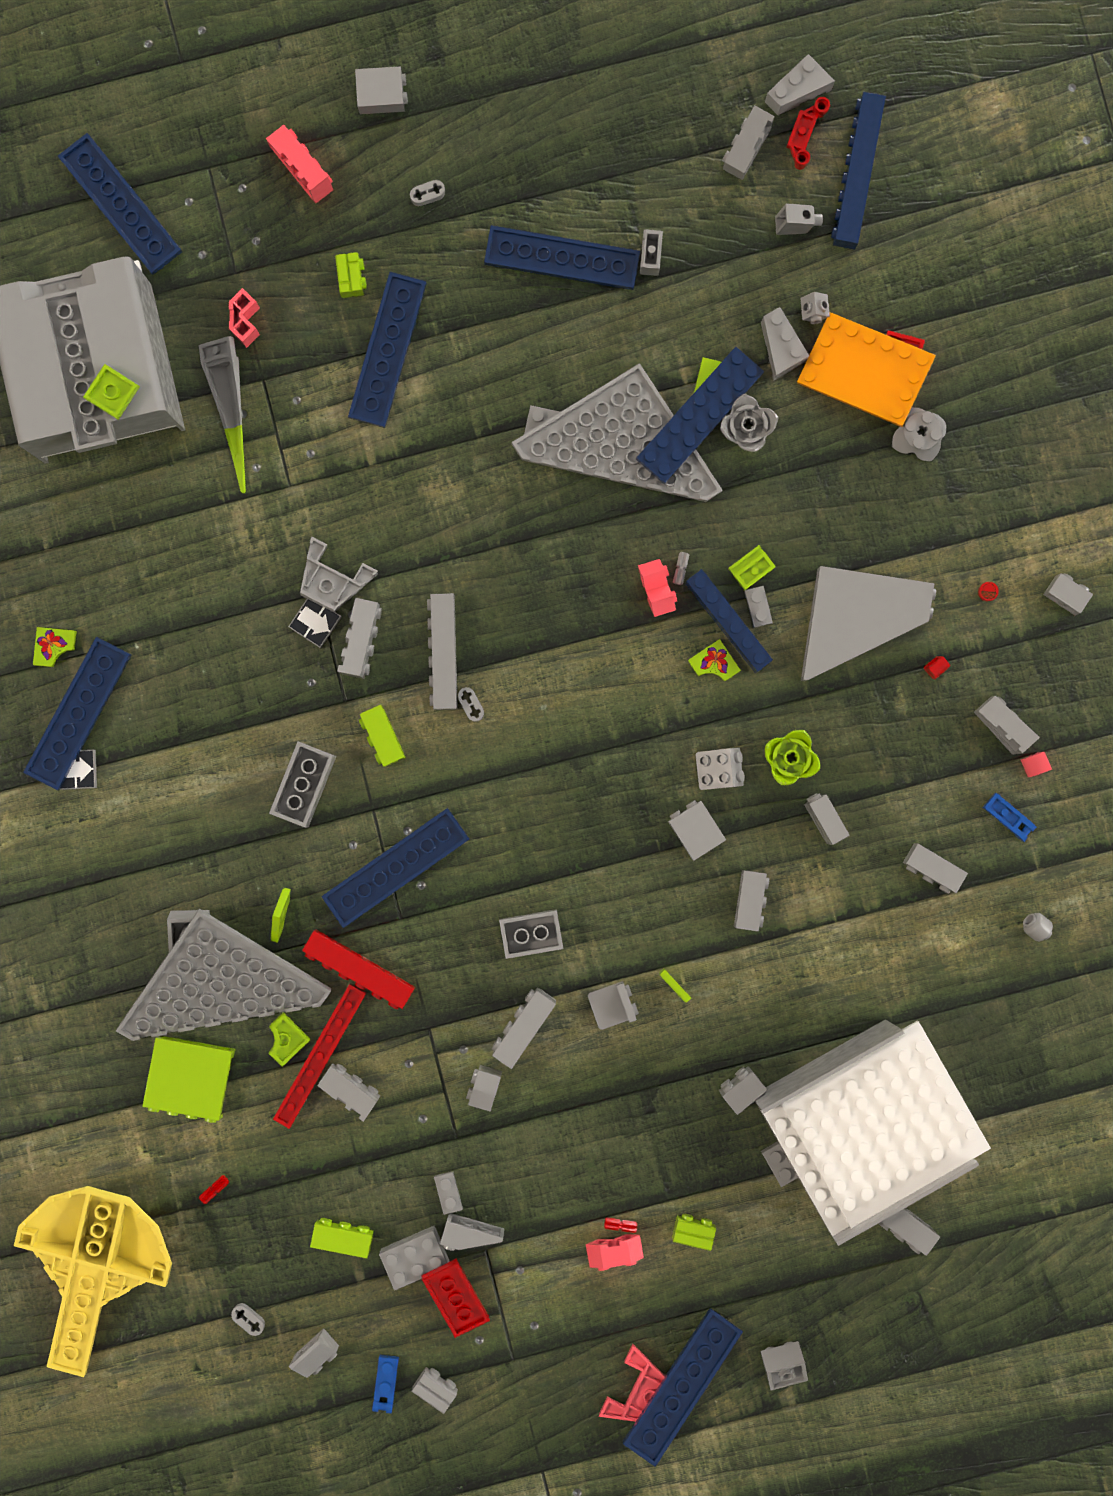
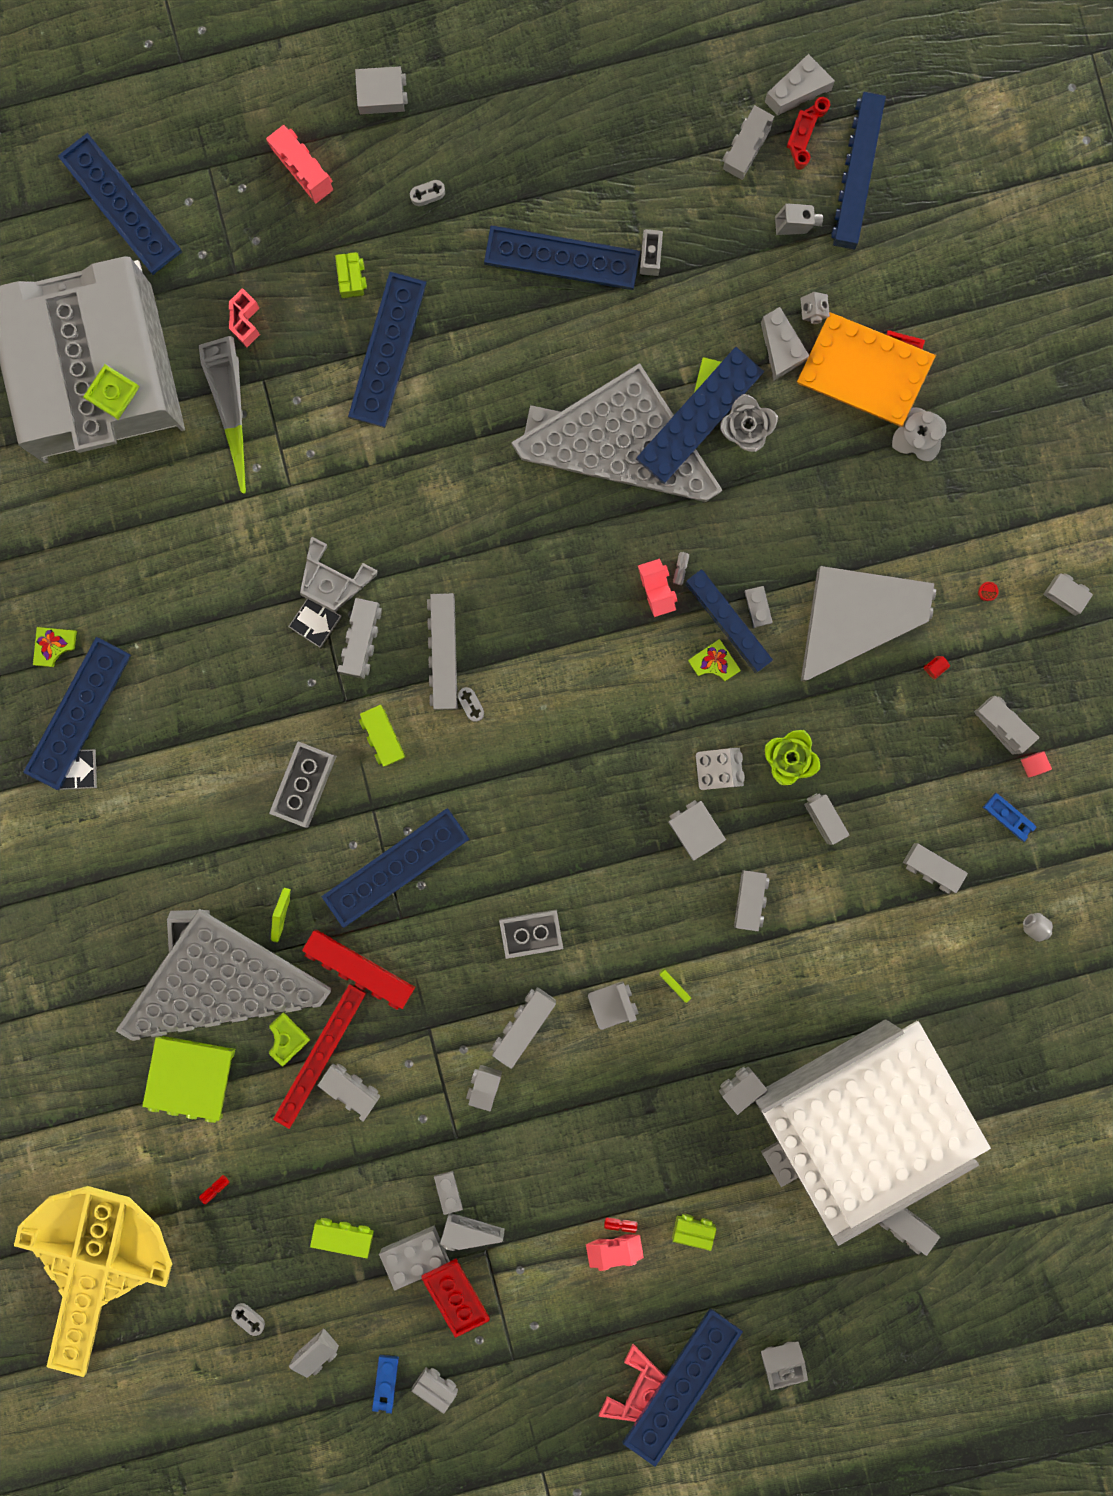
lime plate [728,545,776,591] -> none

